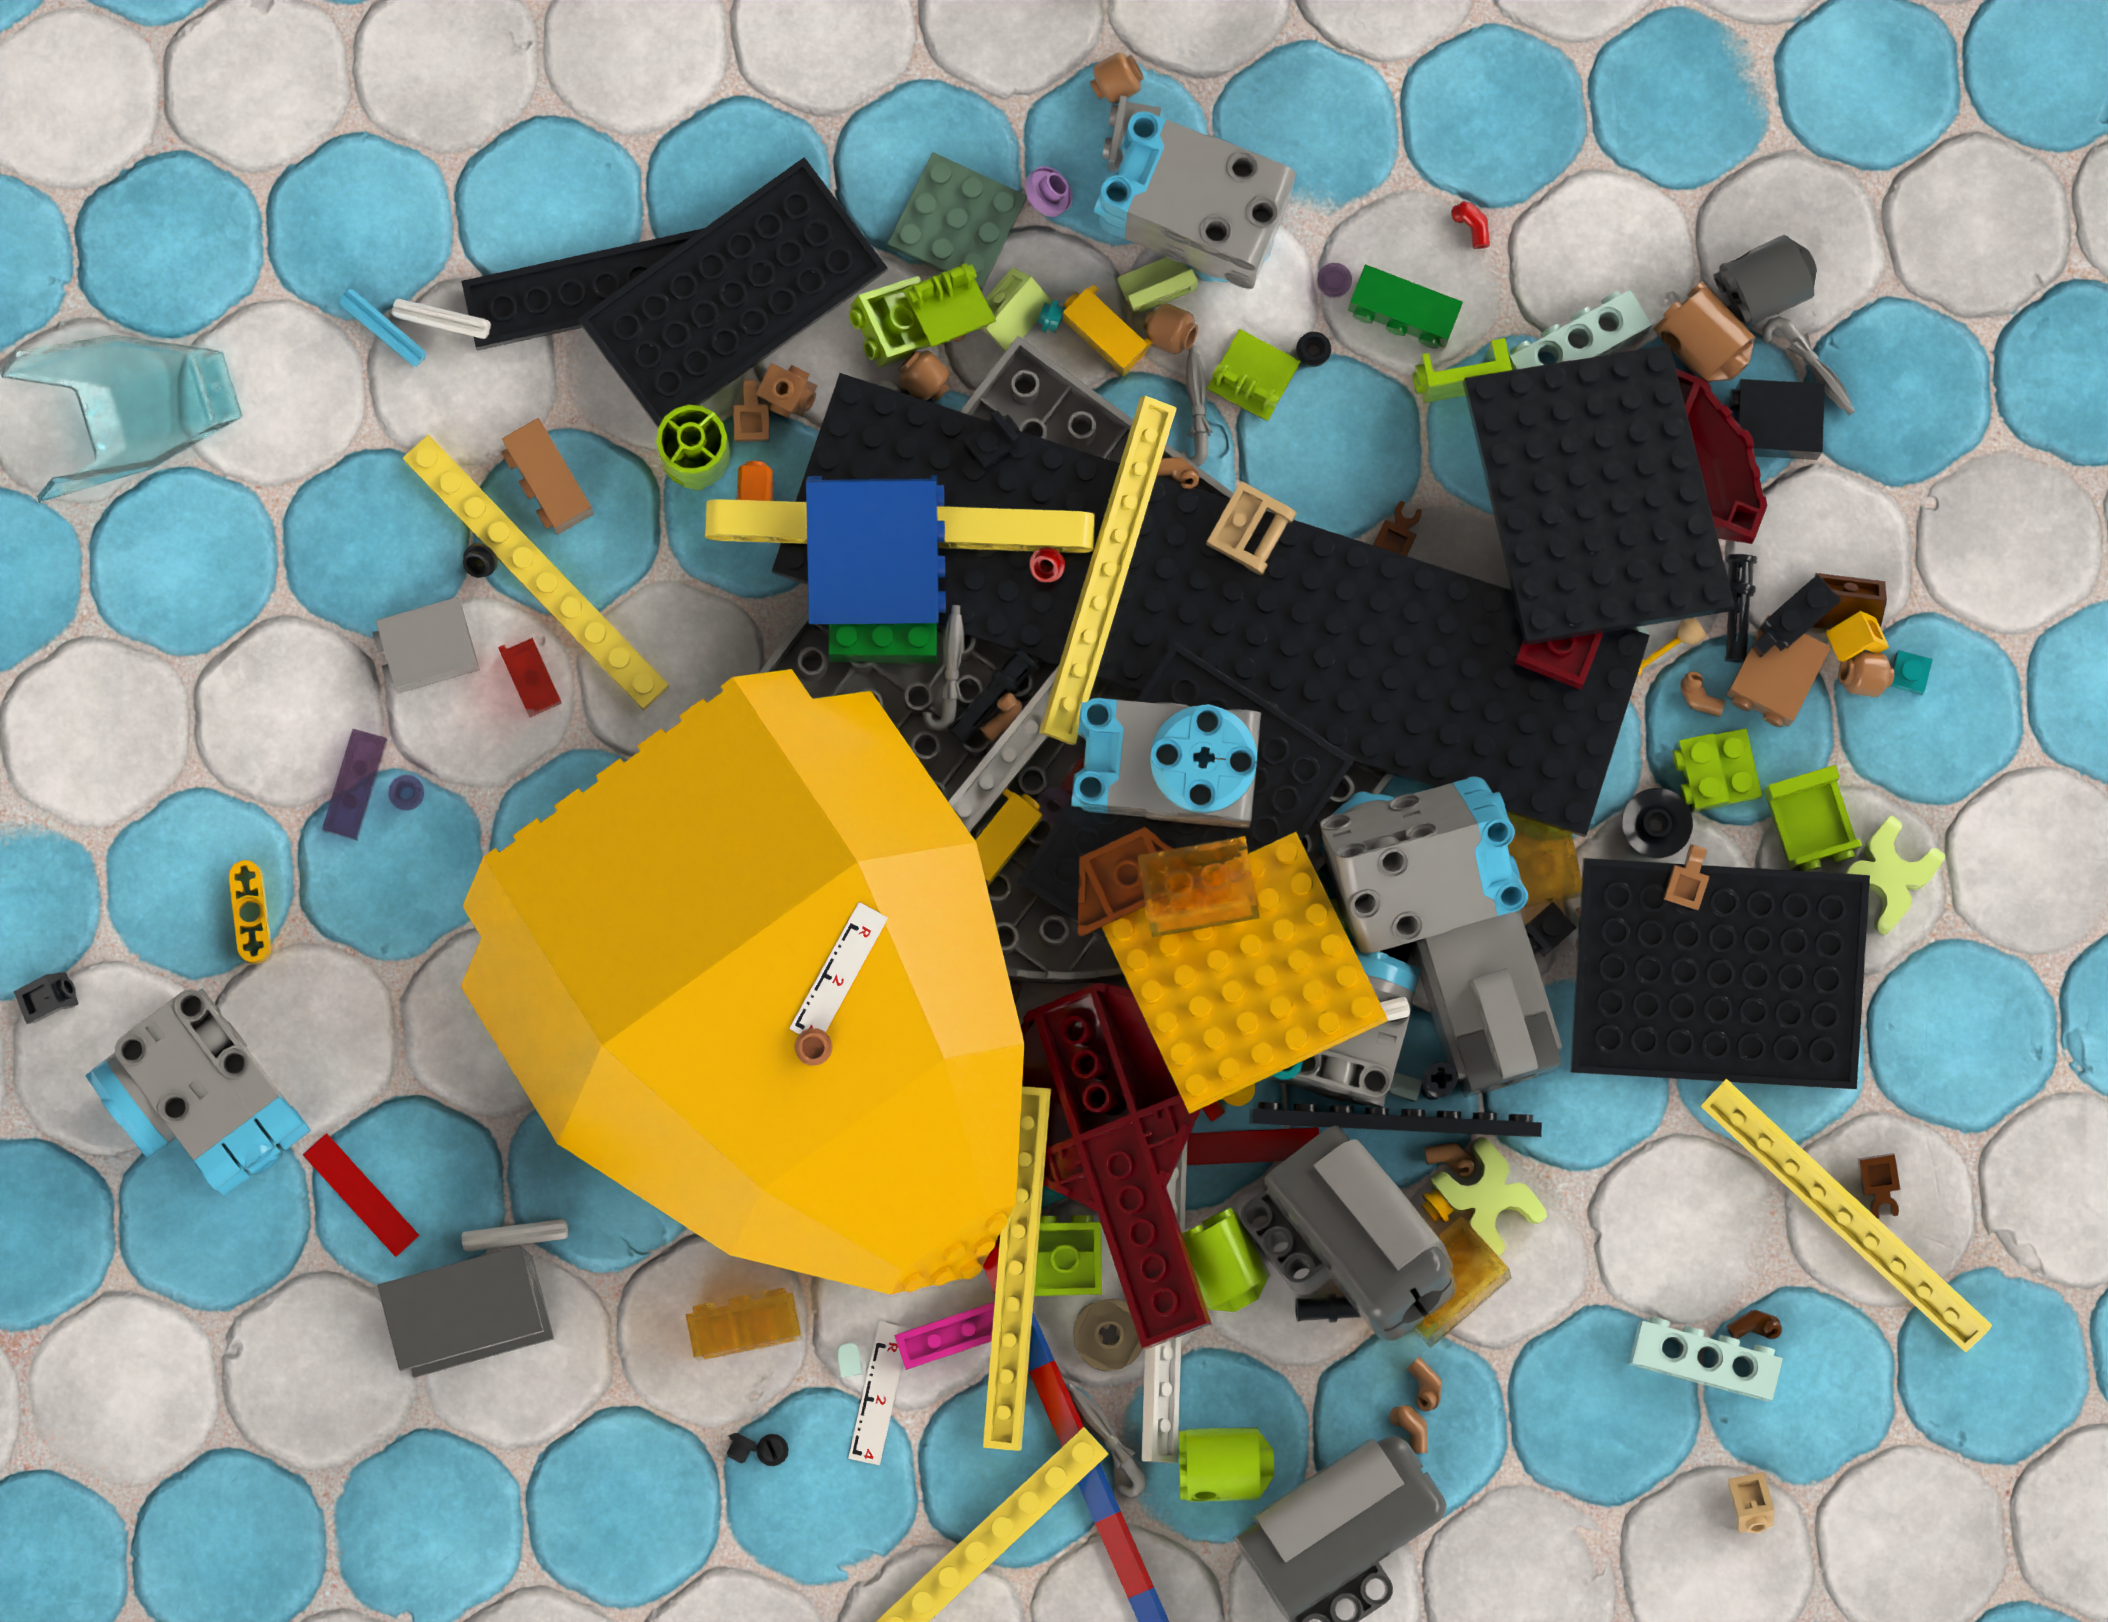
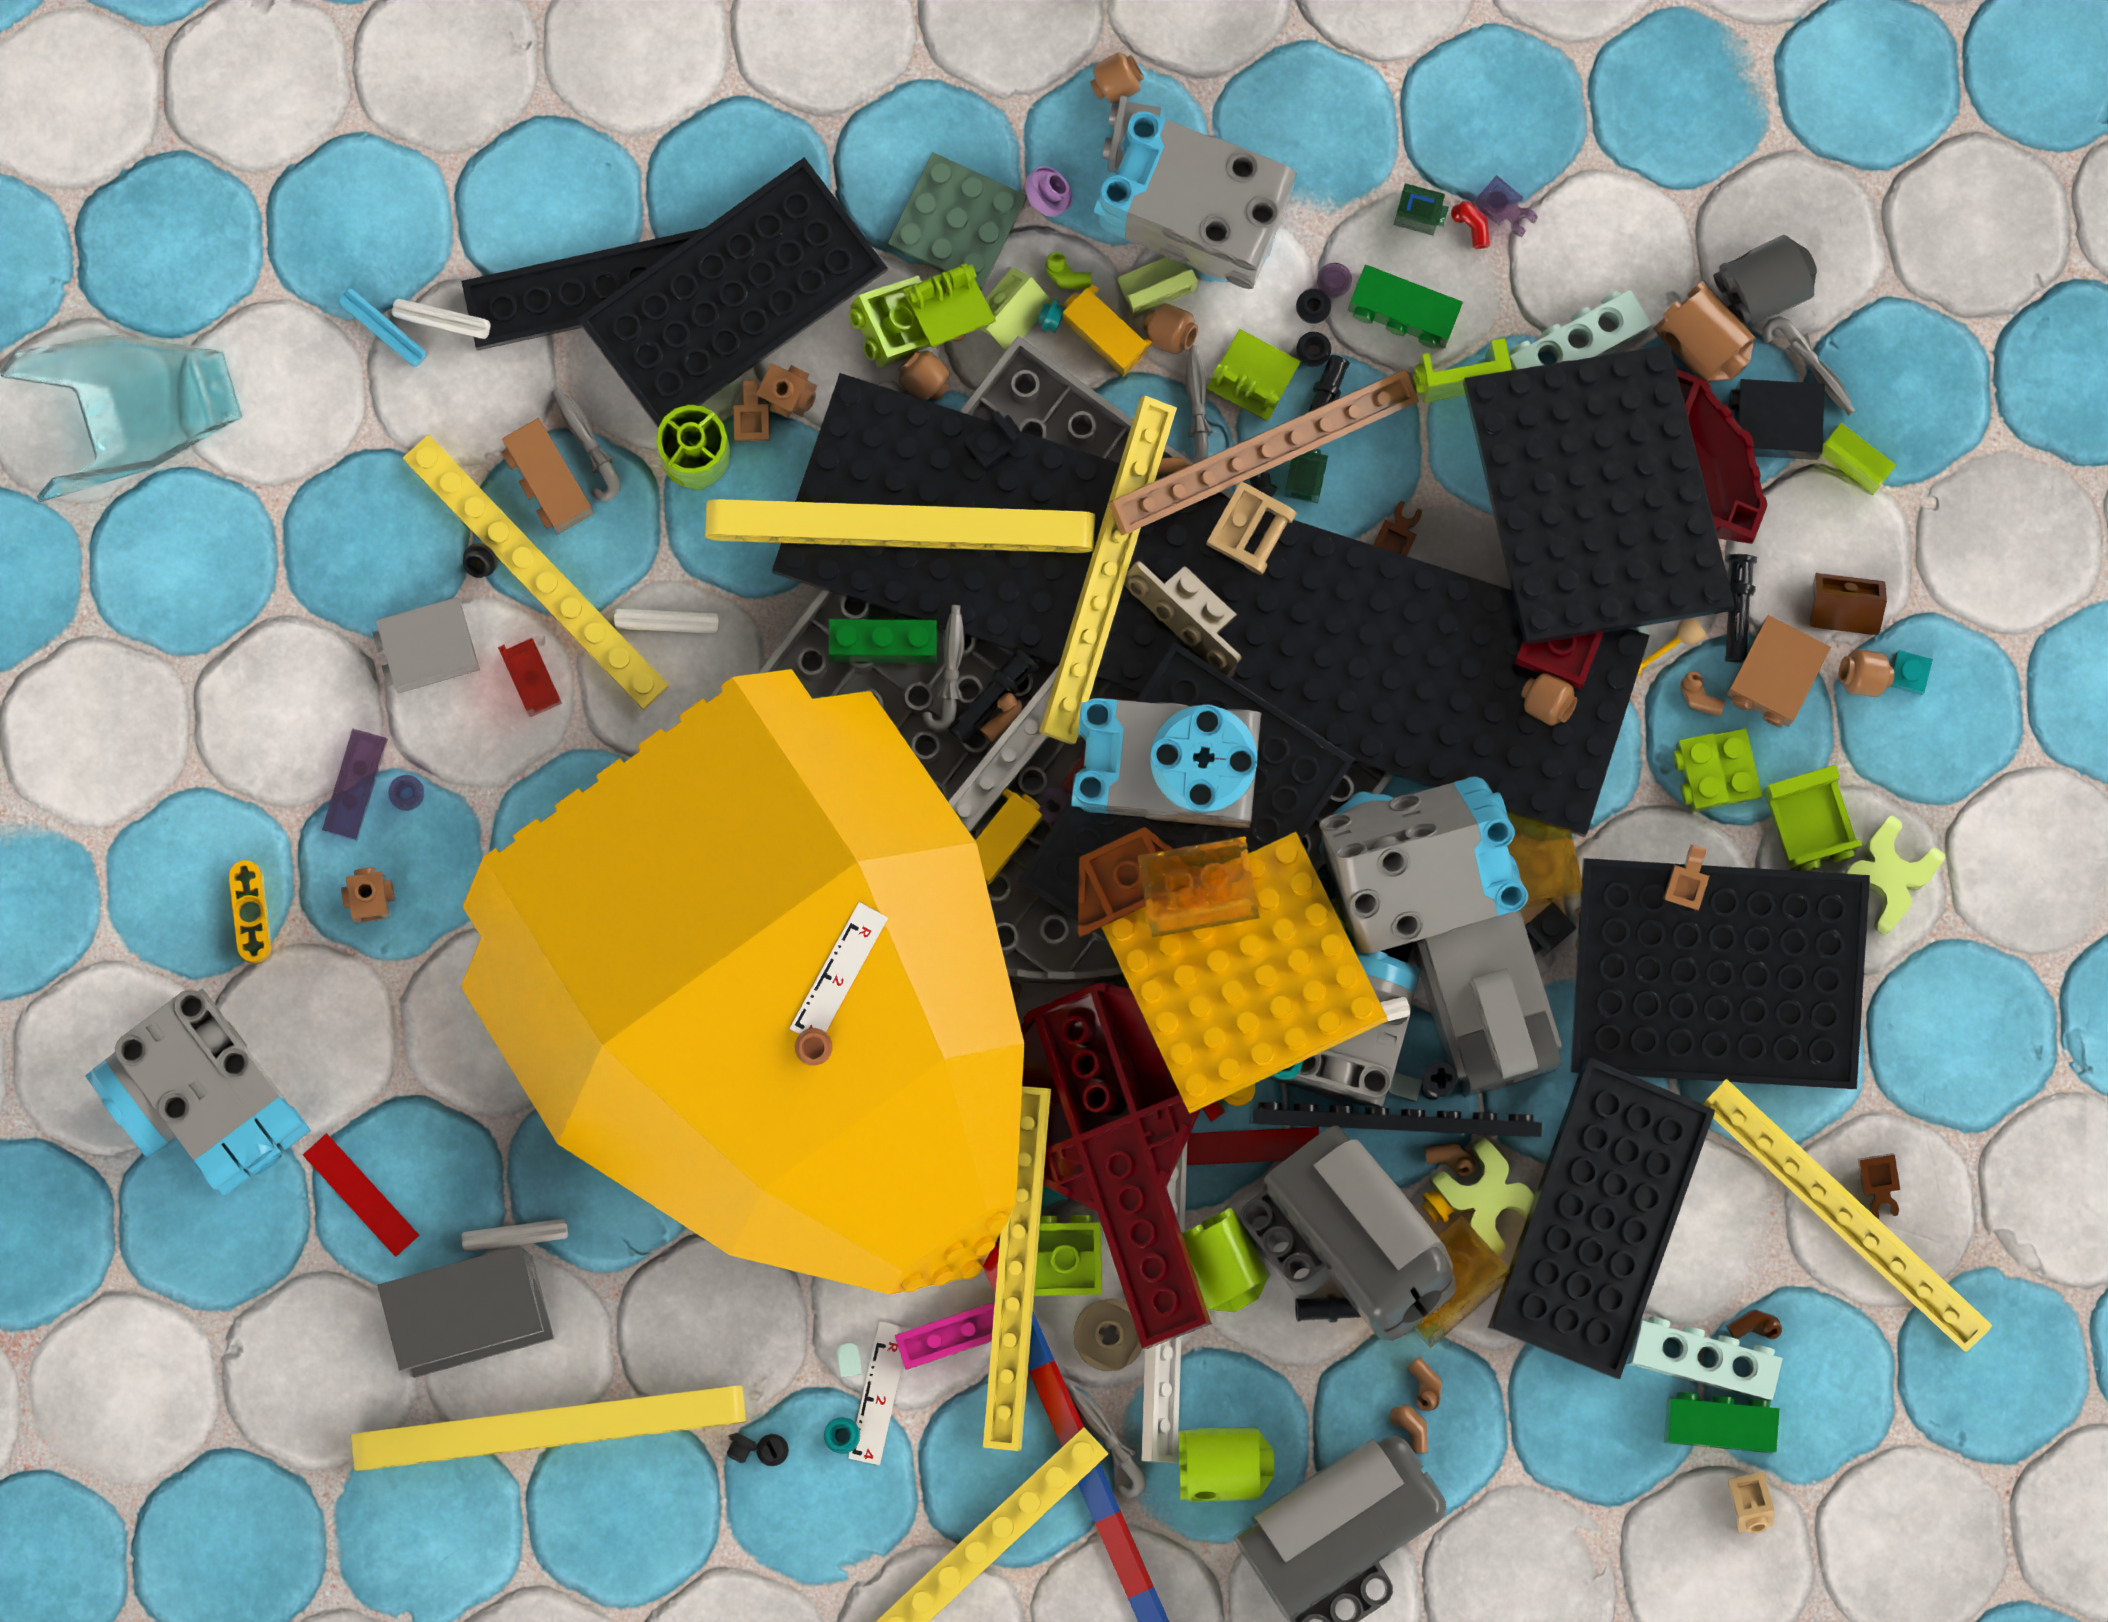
black bracket [14,972,79,1024] -> none
clear yellow brick [685,1288,803,1361] -> none
orange brick [736,461,774,501] -> none
blue panel [806,475,946,624] -> none
red plate [1029,547,1065,582] -> none
black dish [1622,788,1693,859] -> none
black hinge [1751,574,1841,658] -> none
yellow panel [1826,611,1889,662] -> none
none -> medium nougat brick [341,867,395,924]
none -> light yellow beam [350,1386,747,1471]
none -> light grey piece [553,388,620,502]
none -> white axle [614,609,719,634]
none -> teal plate [824,1417,860,1454]
none -> lime arm [1045,252,1091,290]
none -> medium nougat plate [1107,369,1419,535]
none -> dark tan bracket [1124,561,1241,676]
none -> black piece [1249,471,1278,497]
none -> clear green brick [1283,448,1328,504]
none -> black plate [1296,289,1331,324]
none -> black pin [1308,355,1350,412]
none -> clear green brick [1393,183,1449,236]
none -> clear purple plate [1473,175,1538,237]
none -> black plate [1488,1058,1715,1379]
none -> medium nougat head [1521,673,1577,726]
none -> green brick [1664,1392,1780,1453]
none -> lime panel [1821,423,1896,495]

